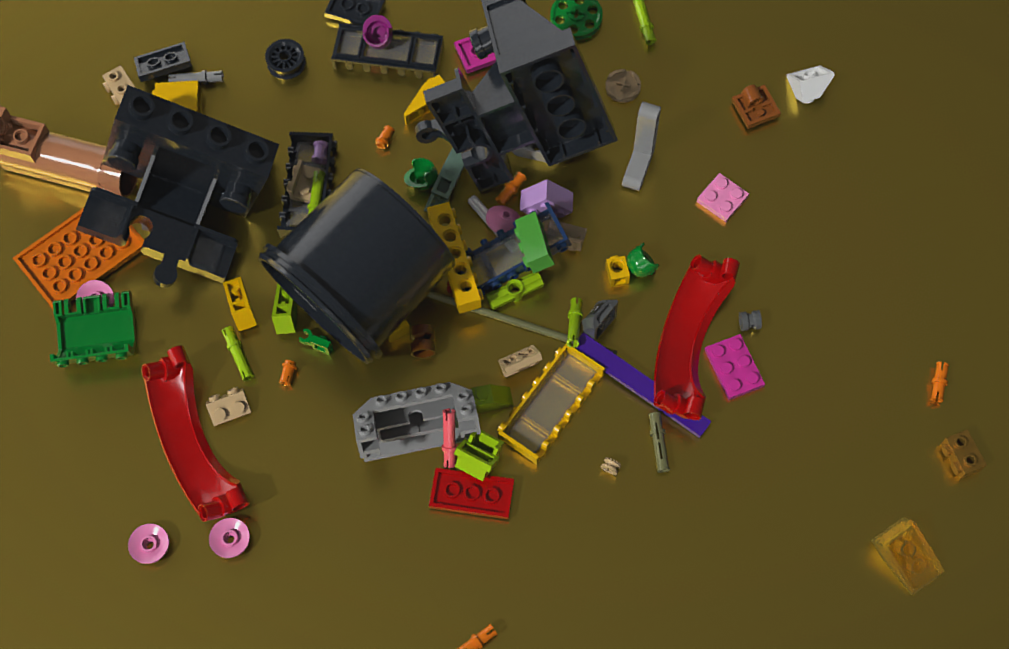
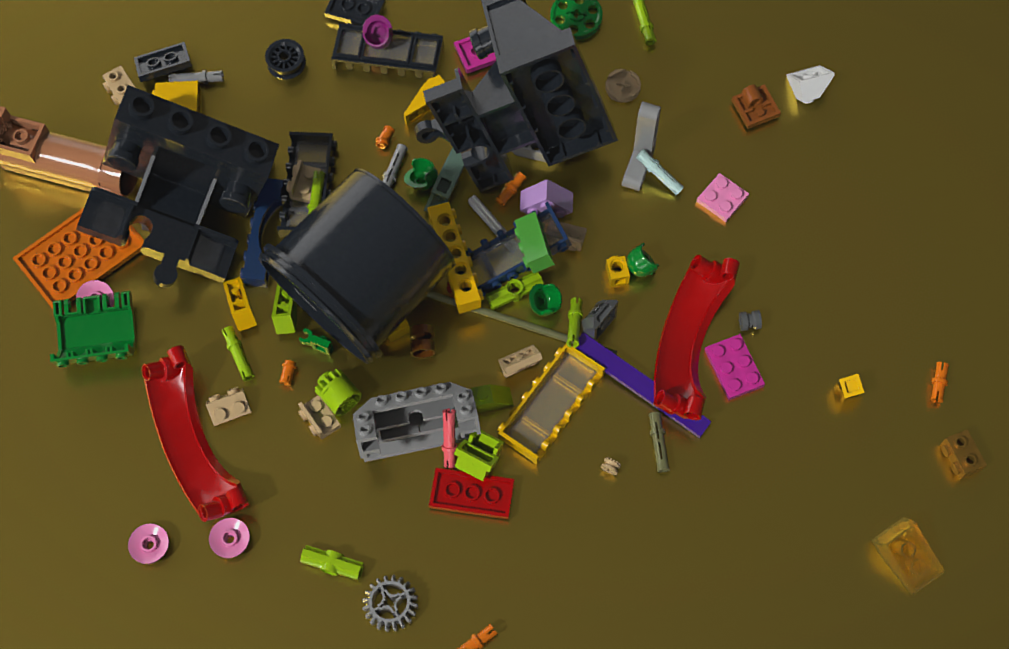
lavender bush [311,140,329,164] -> none
bright pink dish [486,205,520,232] -> none
none -> dark blue arch [240,178,285,288]
none -> tan bracket [298,396,341,440]
none -> lime piece [300,545,364,581]
none -> lime gear [315,369,362,416]
none -> light grey gear [362,575,418,632]
none -> light grey pin [382,144,408,188]
none -> green helmet [529,284,562,316]
none -> light aqua pin [636,149,684,195]
none -> yellow brick [839,374,864,398]

